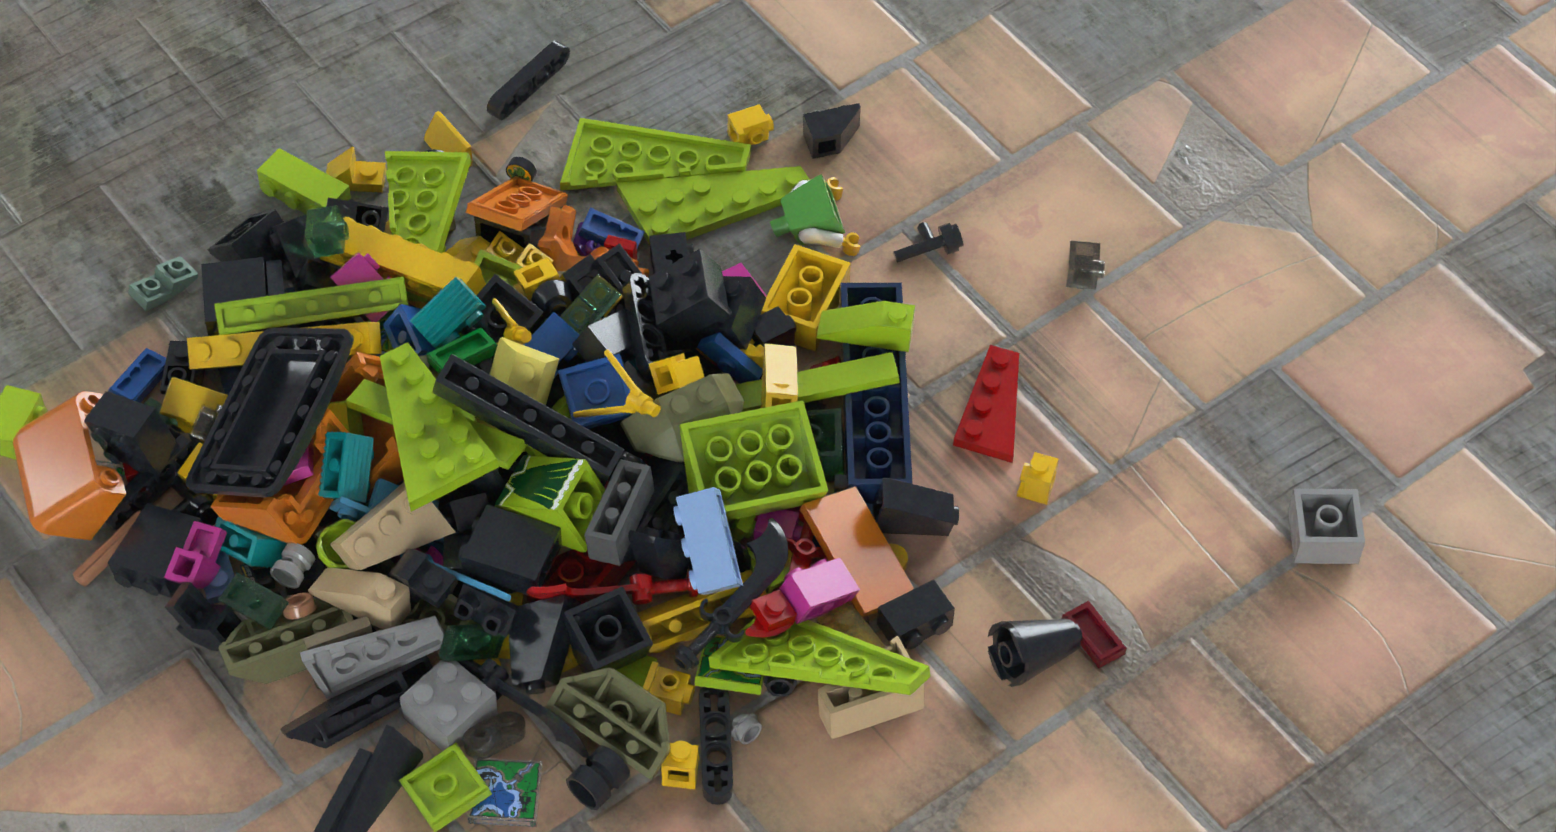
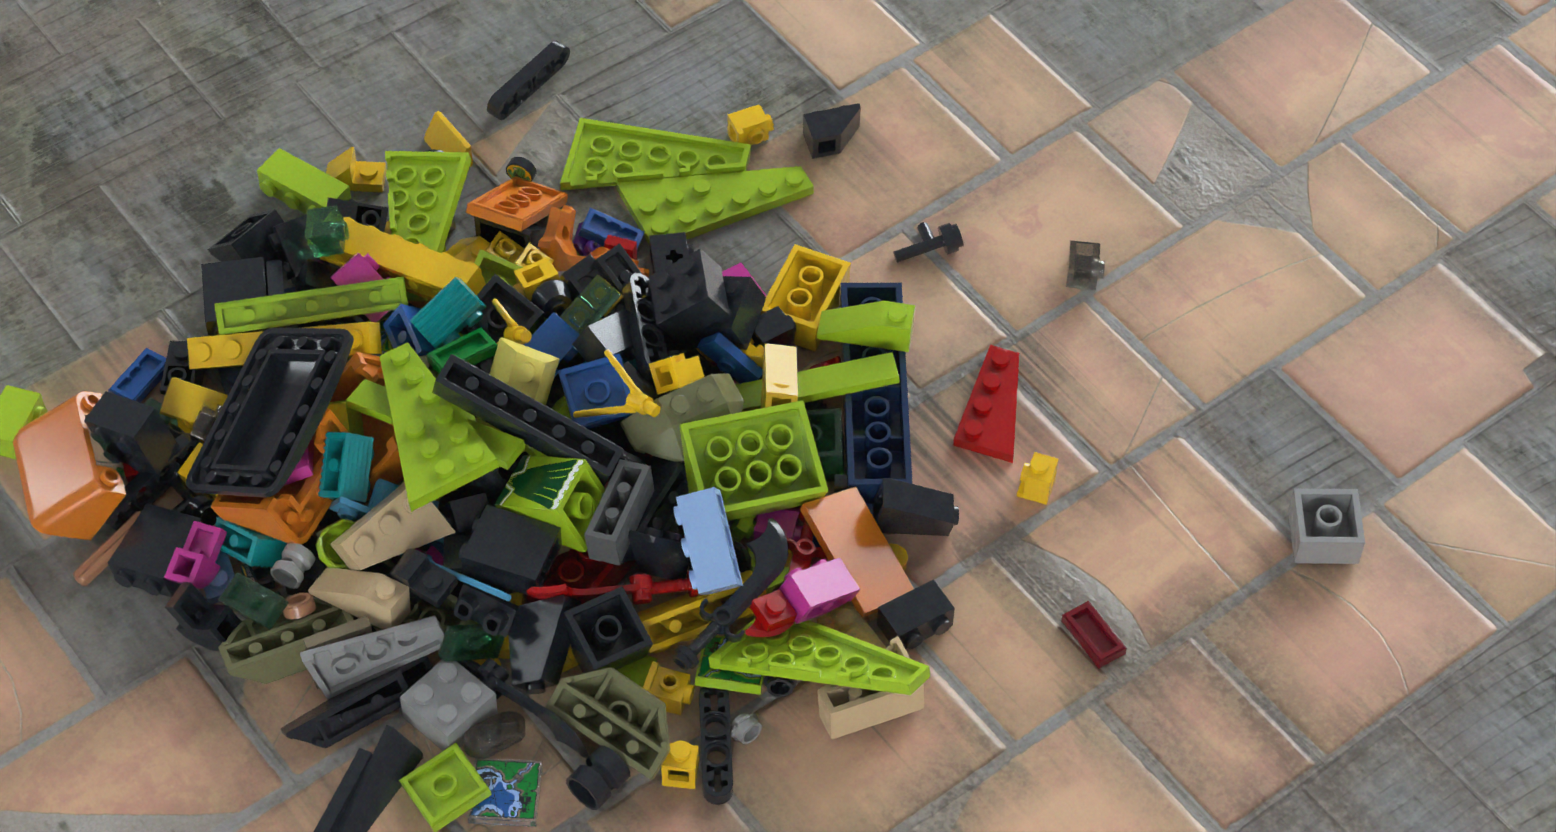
sand green slope [128,256,198,311] -> none
bright green torso [770,174,860,256] -> none
black cone [988,619,1082,687] -> none

